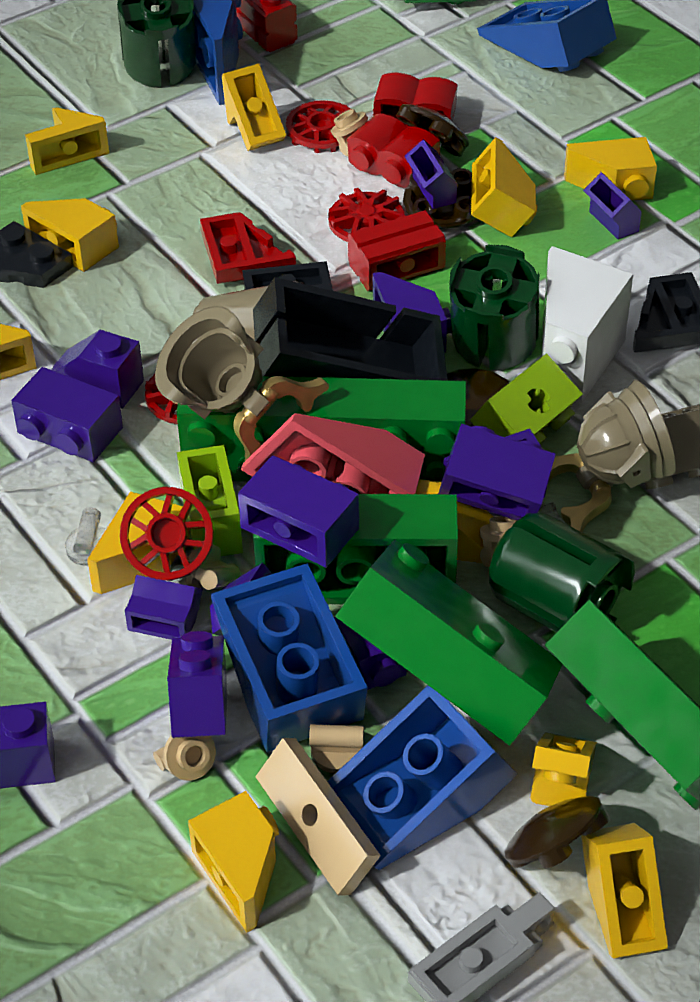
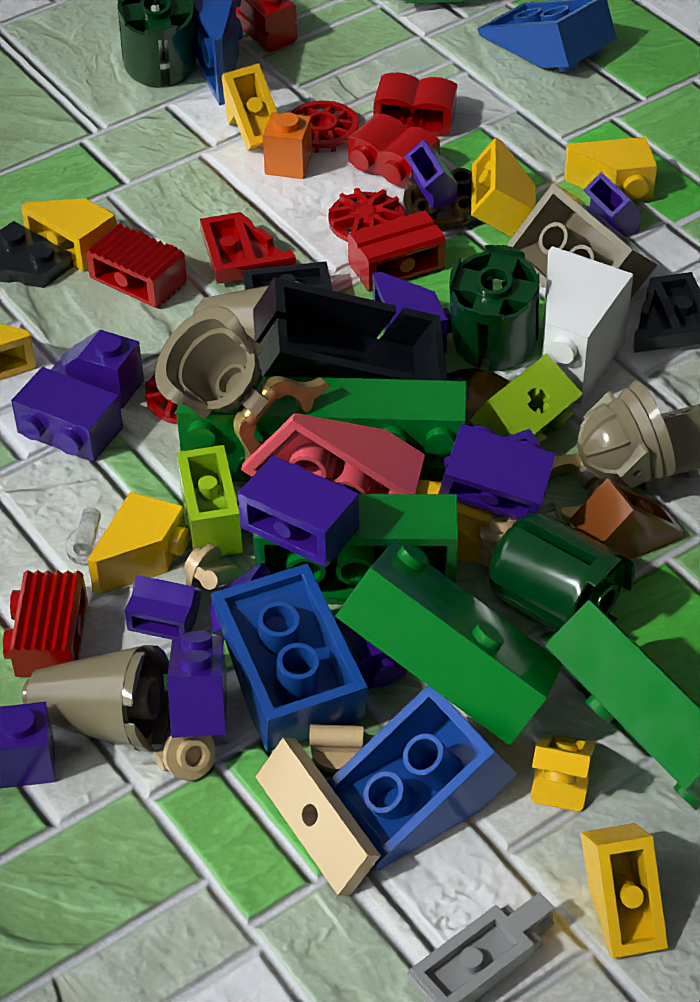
yellow slope [25,107,109,175] -> none
red wheel [120,487,214,581] -> none
yellow slope [188,791,279,933] -> none
tan plate [331,109,368,156] -> none
dark brown dish [396,104,470,157] -> none
dark brown dish [504,796,610,869] -> none
none -> red brick [3,570,88,677]
none -> dark tan cone [22,645,171,752]
none -> red brick [86,223,187,309]
none -> orange brick [263,112,312,179]
none -> dark tan slope [507,182,658,299]
none -> dark orange slope [569,478,685,559]

